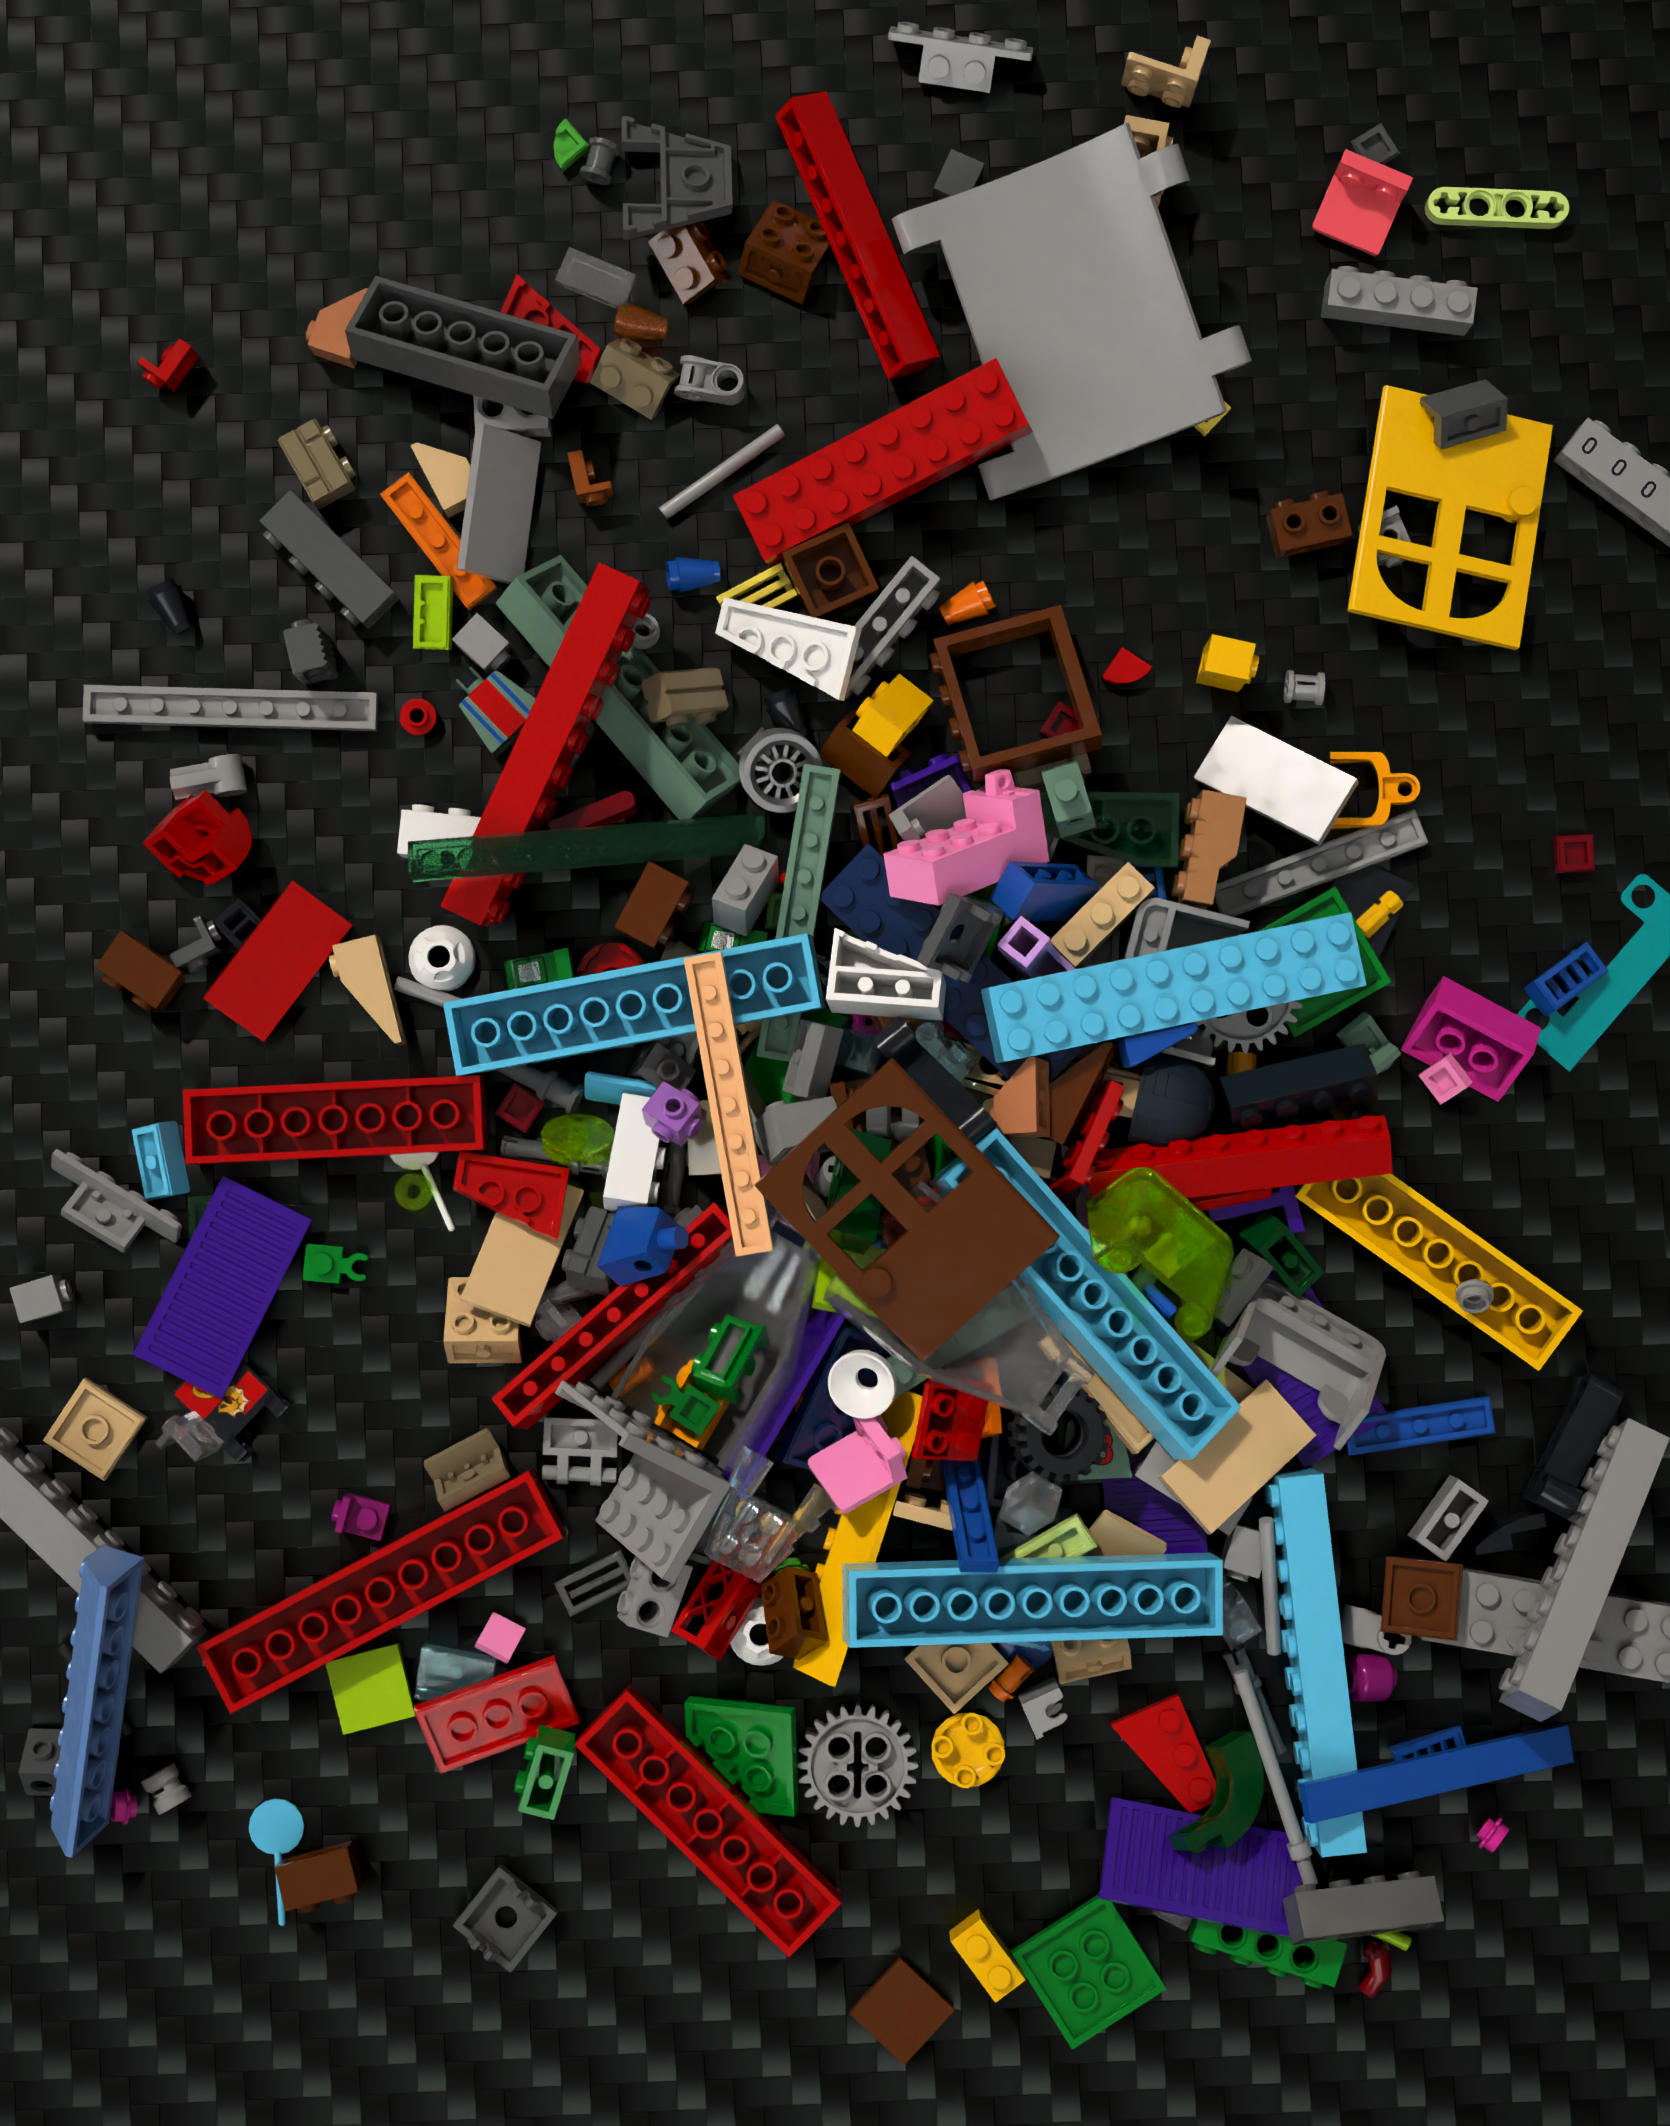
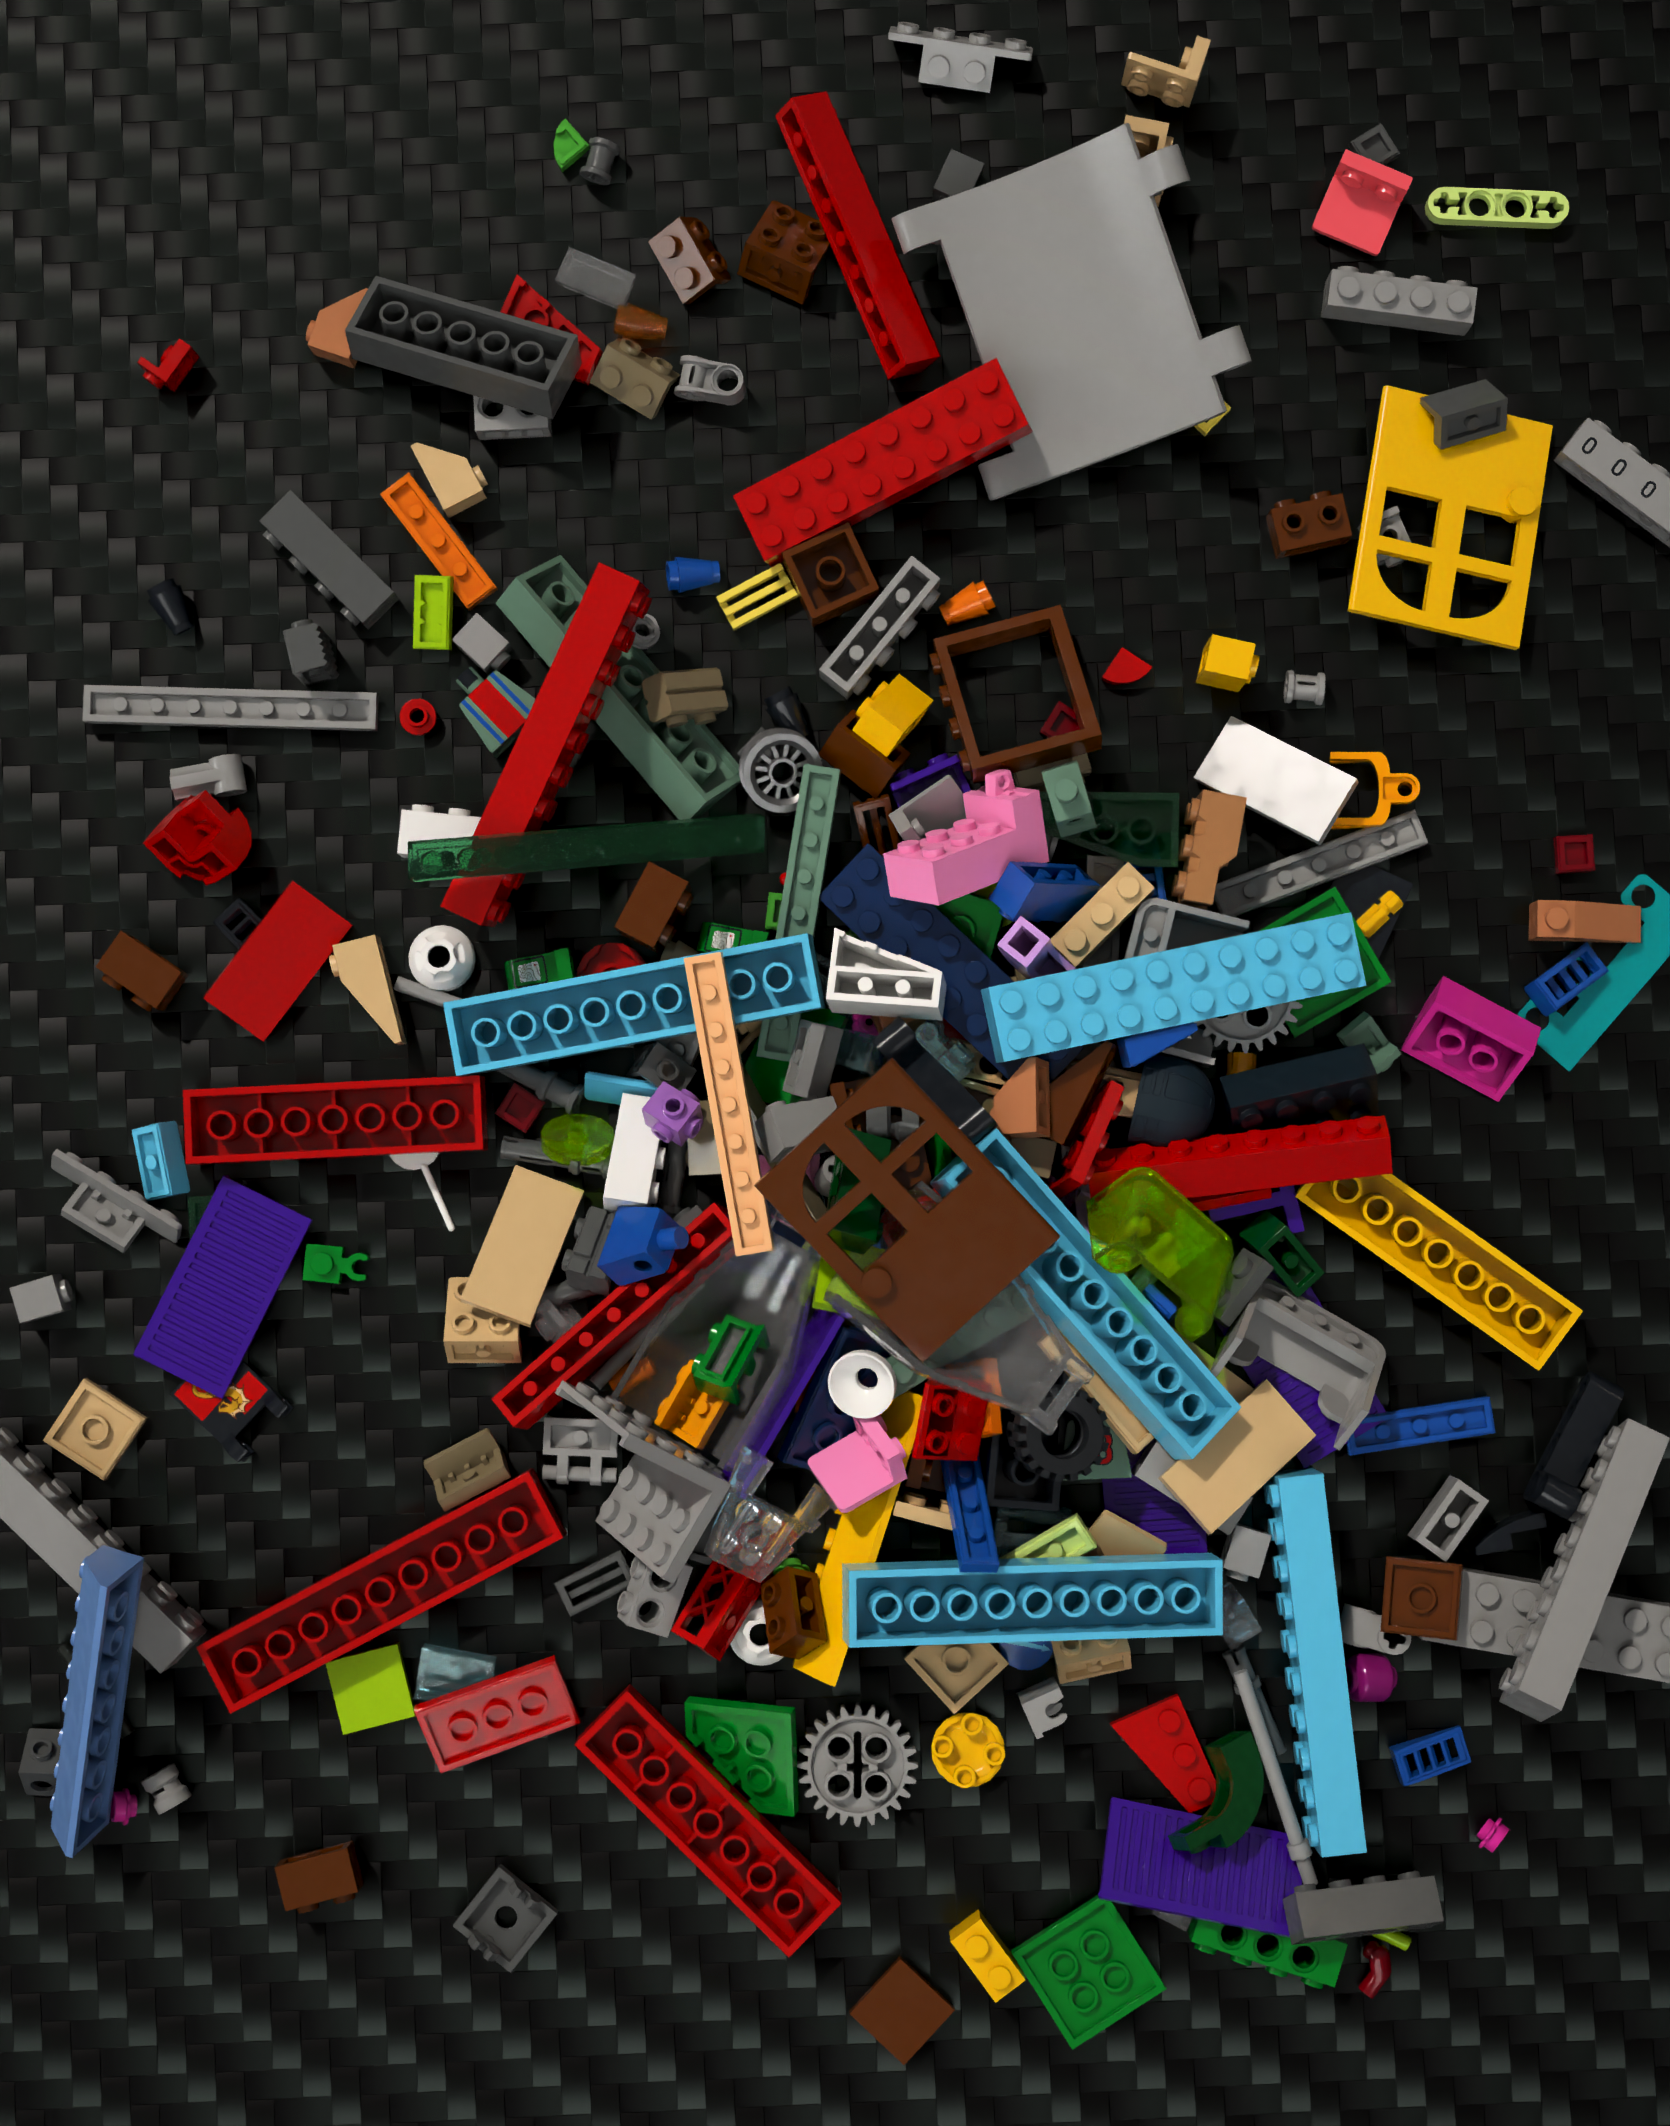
clear bracket [155,1411,224,1462] -> none
dark grey bracket [170,915,223,972] -> none
medium azure piece [249,1798,305,1926] -> none
dark tan brick [277,419,357,509] -> none
magenta bracket [331,1493,392,1541] -> none
clear neon green plate [395,1173,432,1210] -> none
red wing [453,1151,570,1243] -> none
light grey tile [457,423,541,585] -> none
bright pink tile [475,1612,526,1664] -> none
green brick [513,1725,575,1820] -> none
dark red container [547,791,639,848] -> none
dark orange bracket [568,450,614,506] -> none
dark grey wing [621,116,733,240] -> none
green plate [650,1374,721,1436] -> none
light grey bar [659,424,785,520] -> none
light grey brick [712,844,779,937] -> none
white wing [715,597,862,701] -> none
dark grey piece [916,893,1004,983] -> none
orange pin [988,1654,1035,1702] -> none
clear brick [999,1471,1063,1536] -> none
light grey bar [1259,1516,1282,1656] -> none
blue tile [1299,1724,1574,1823] -> none
bright pink tile [1418,1053,1473,1105] -> none
light grey plate [1456,1279,1494,1313] -> none
none -> nougat slope [1529,900,1641,943]

